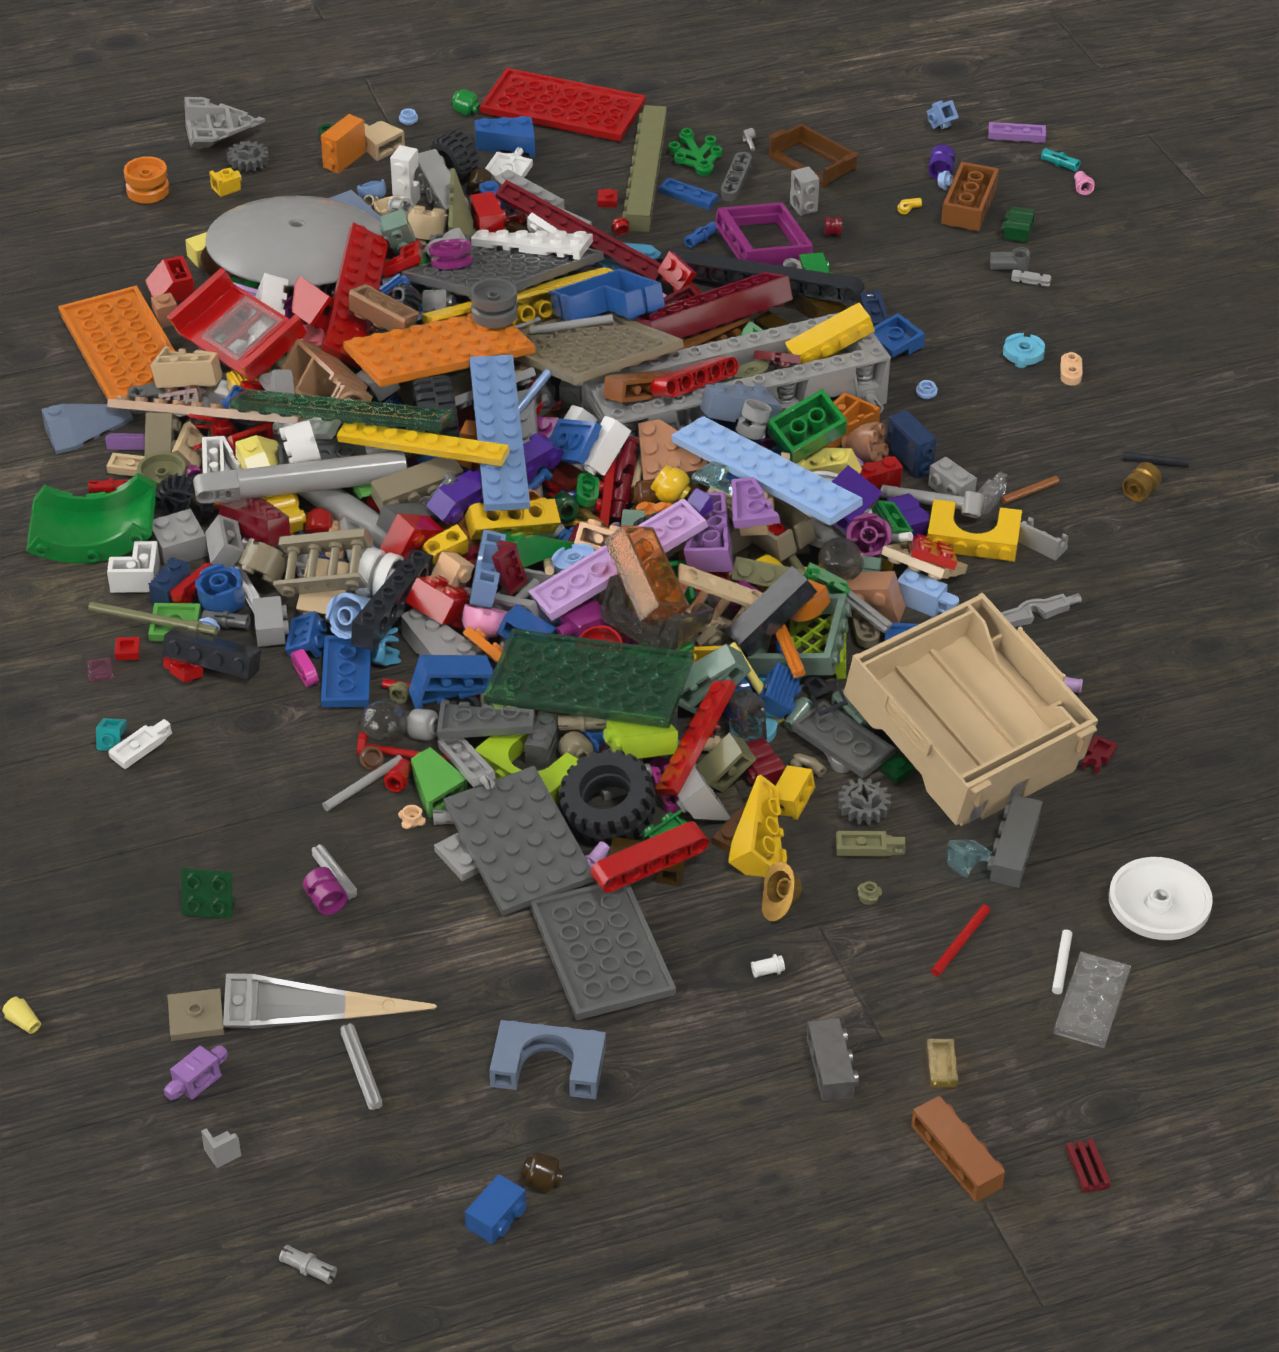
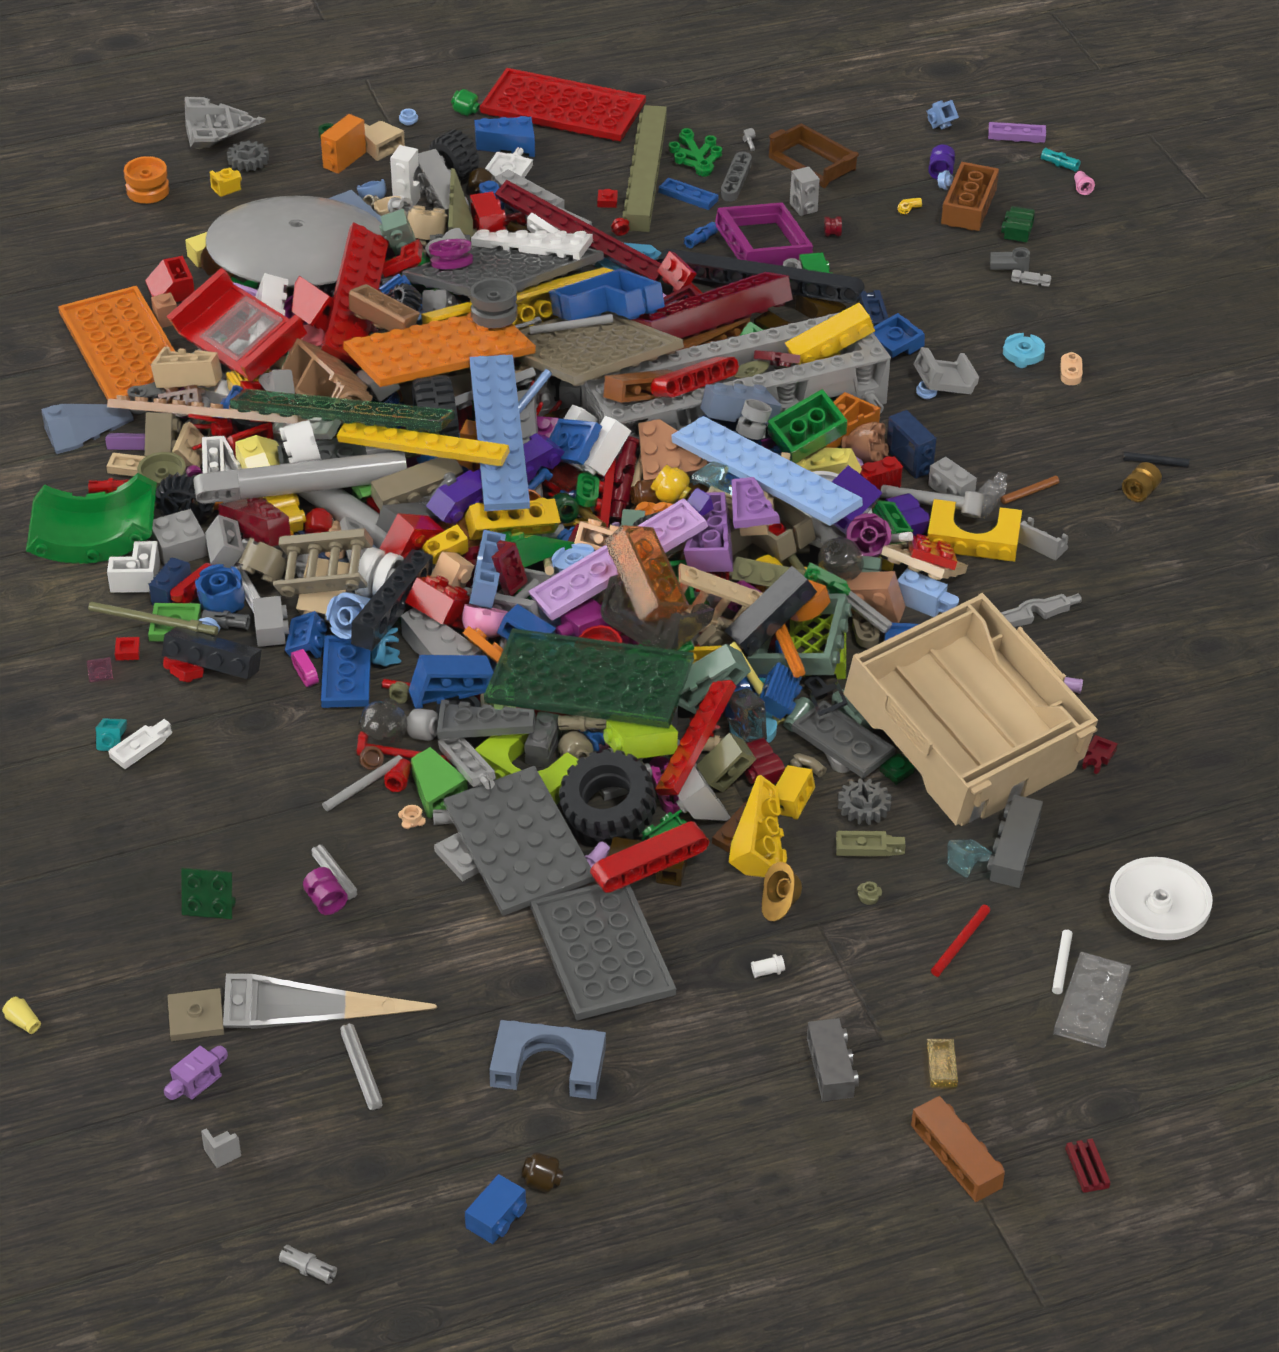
none -> light grey panel [913,347,979,394]

